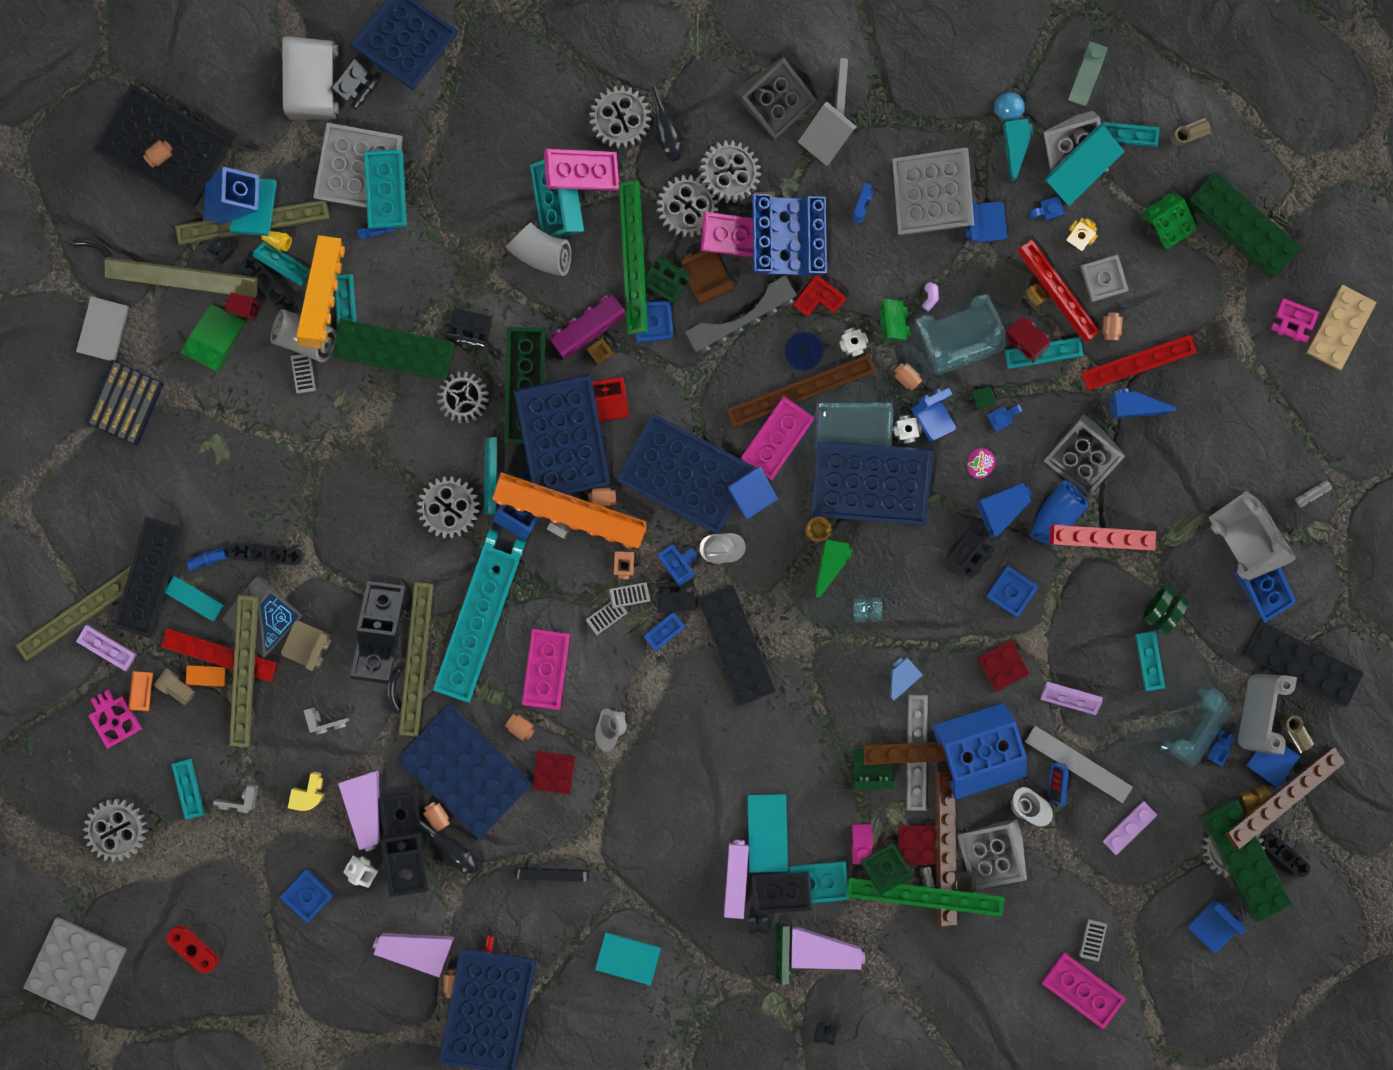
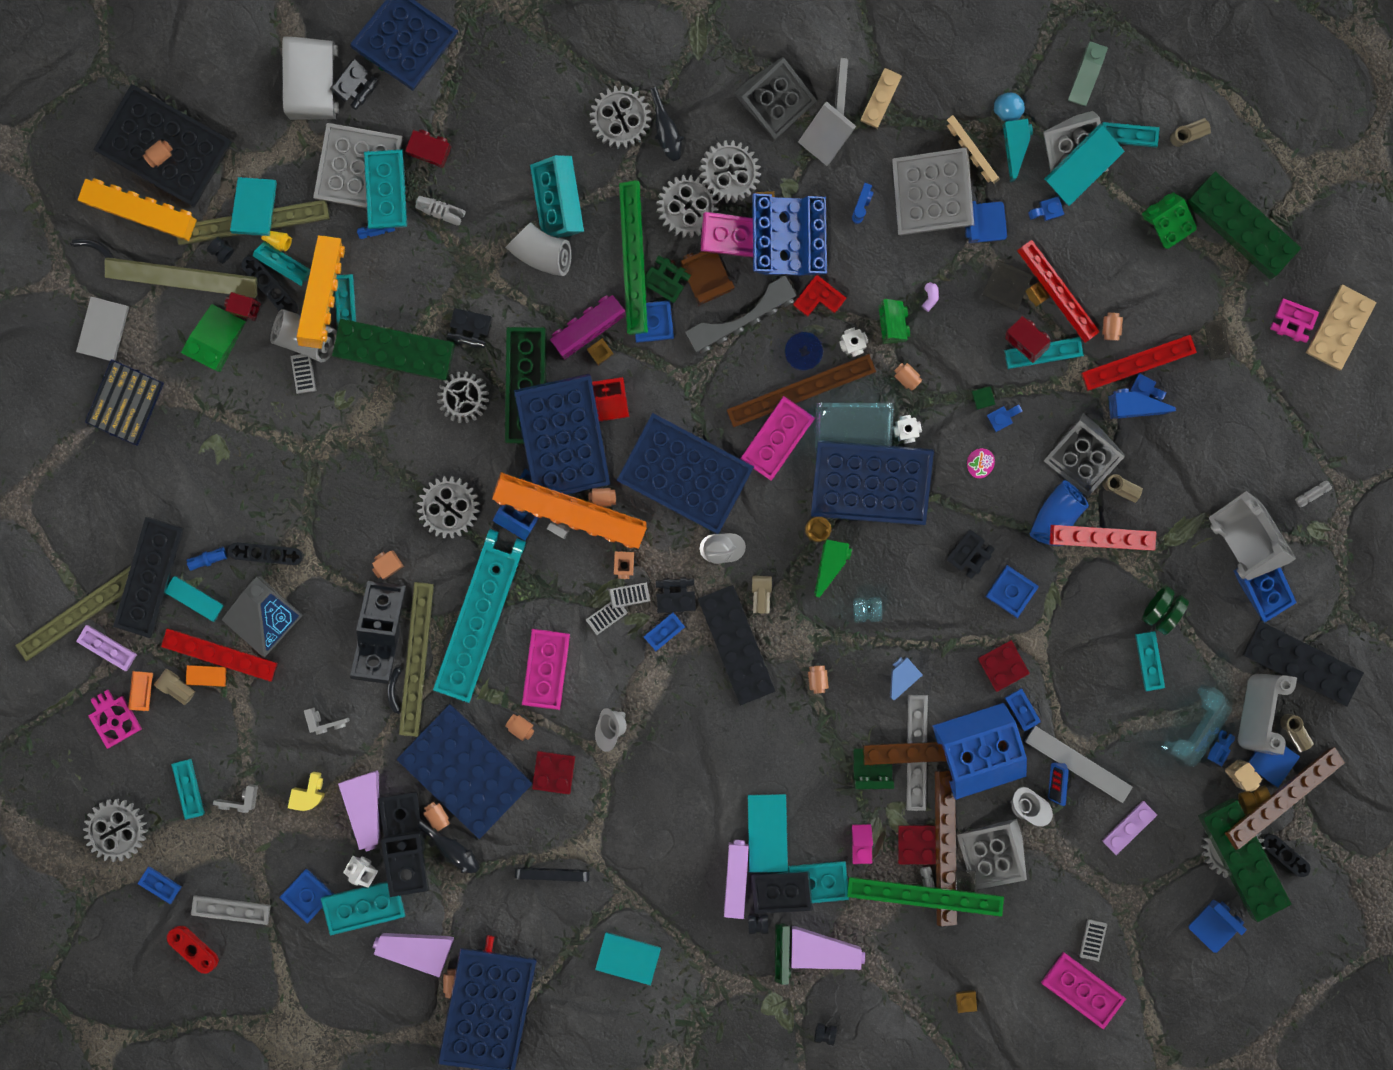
light grey plate [24,917,127,1020] -> none
blue slope [204,167,259,224] -> none
olive tile [229,594,259,747] -> none
dark tan bracket [281,621,331,671] -> none
teal tile [484,437,497,515] -> none
dark pink tile [544,149,619,191] -> none
blue plate [657,545,698,586] -> none
blue tile [727,466,778,519] -> none
dark green tile [860,843,914,895] -> none
bracket [911,388,956,441] -> none
clear light blue windscreen [916,294,1006,374] -> none
blue slope [976,483,1032,537] -> none
lavender plate [1040,682,1102,715] -> none
brick [1067,218,1097,251] -> none
light grey plate [1080,255,1129,303] -> none
none -> light orange brick [78,178,197,241]
none -> blue plate [138,867,182,904]
none -> light grey tile [191,895,271,925]
none -> teal tile [321,881,406,936]
none -> nougat brick [372,550,404,579]
none -> dark red brick [405,129,451,168]
none -> light grey hinge [415,196,466,225]
none -> dark tan piece [752,576,772,613]
none -> nougat brick [808,665,829,694]
none -> tan plate [860,68,902,129]
none -> tan plate [947,115,1000,184]
none -> pearl gold plate [955,991,977,1013]
none -> blue plate [1005,688,1041,732]
none -> dark tan piece [1102,474,1143,503]
none -> blue plate [1130,373,1166,401]
none -> tan brick [1225,760,1262,792]

